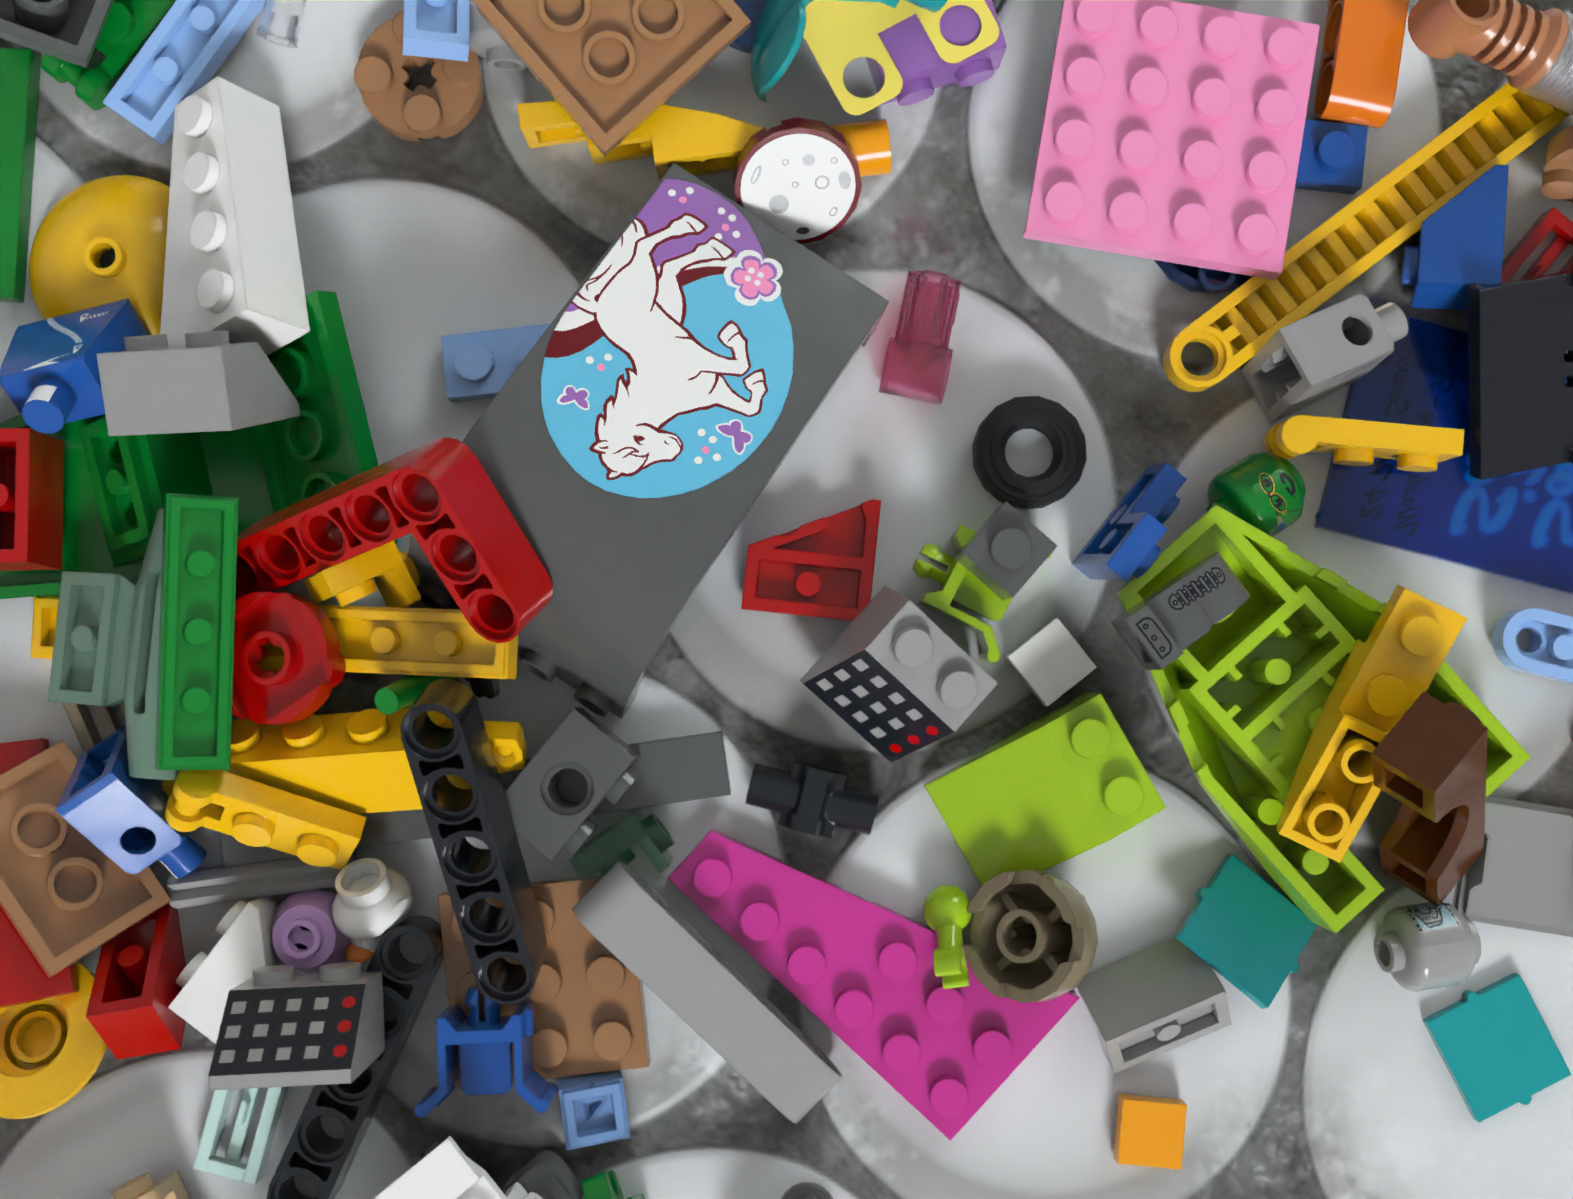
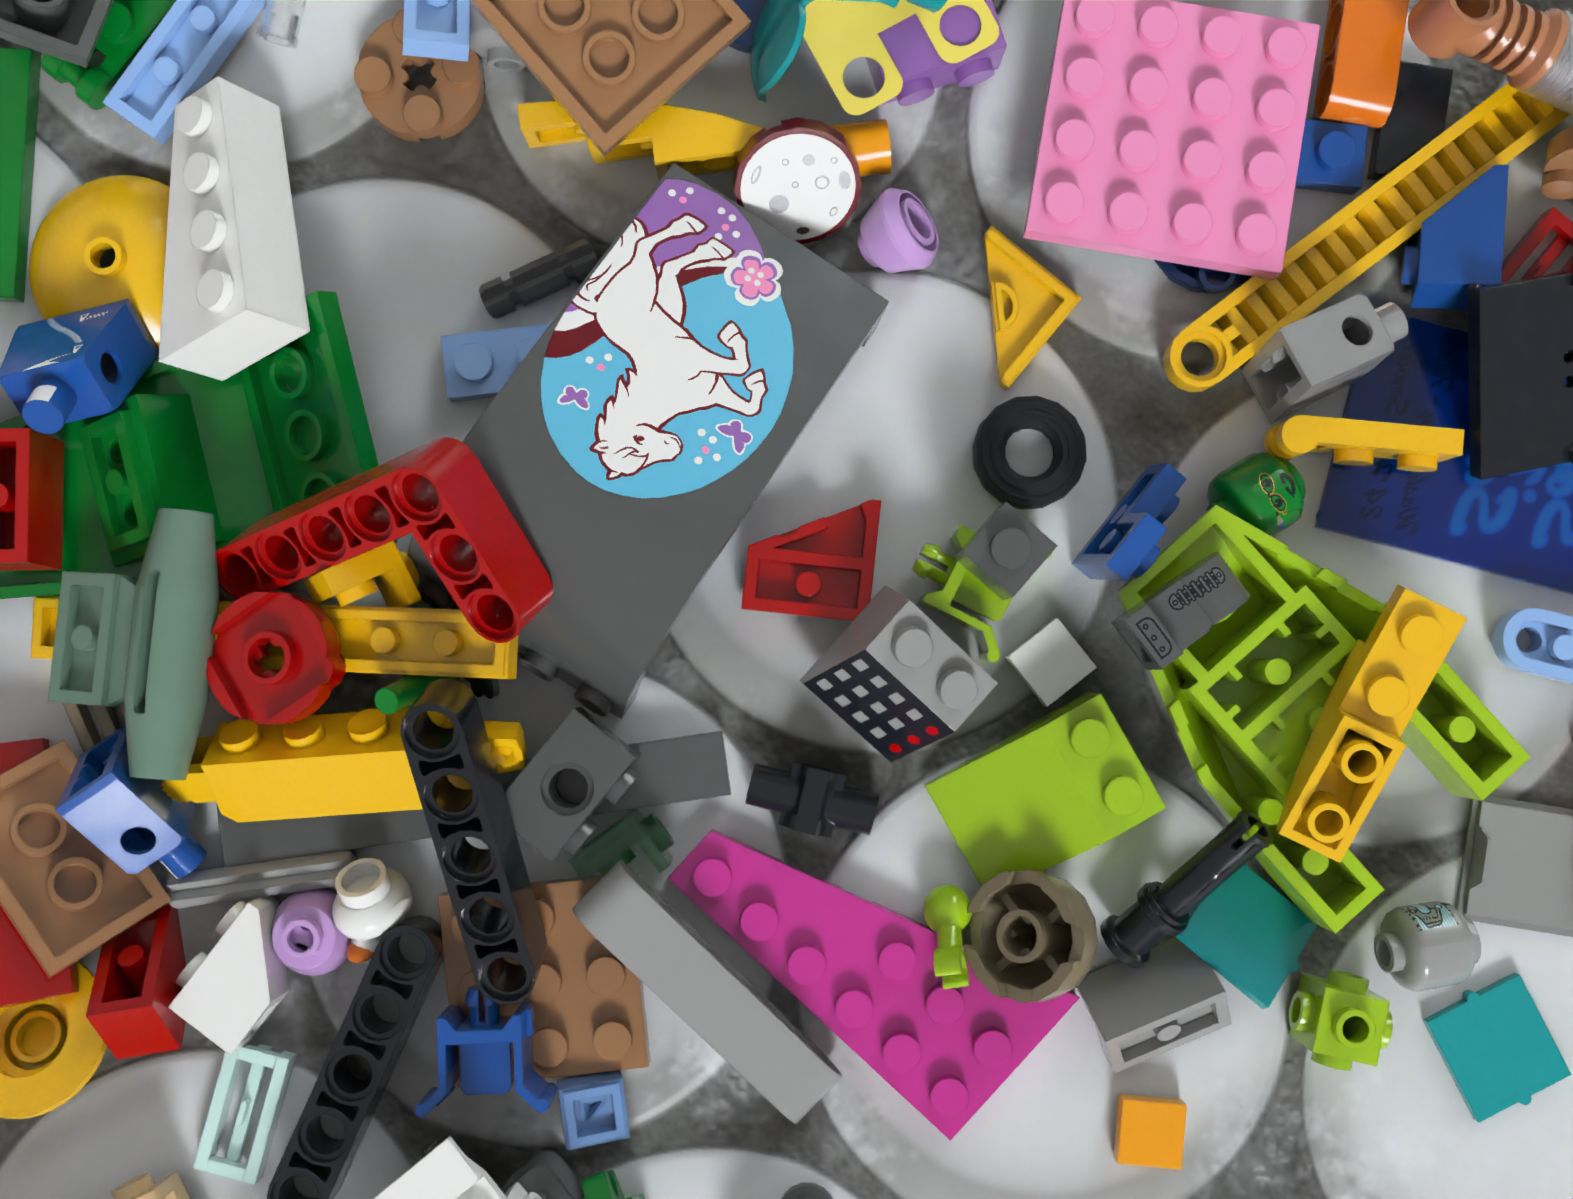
light grey slope [97,330,300,436] -> none
green tile [155,493,239,770] -> none
yellow plate [164,770,367,870] -> none
slope [208,962,385,1091] -> none
clear pink piece [879,270,961,405] -> none
reddish brown arch [1371,692,1488,907] -> none
none -> dark grey axle [479,239,599,319]
none -> lavender cone [857,188,939,273]
none -> yellow tile [983,225,1082,391]
none -> black pin [1100,809,1274,968]
none -> lime brick [1288,970,1393,1071]
none -> black tile [1367,61,1453,180]

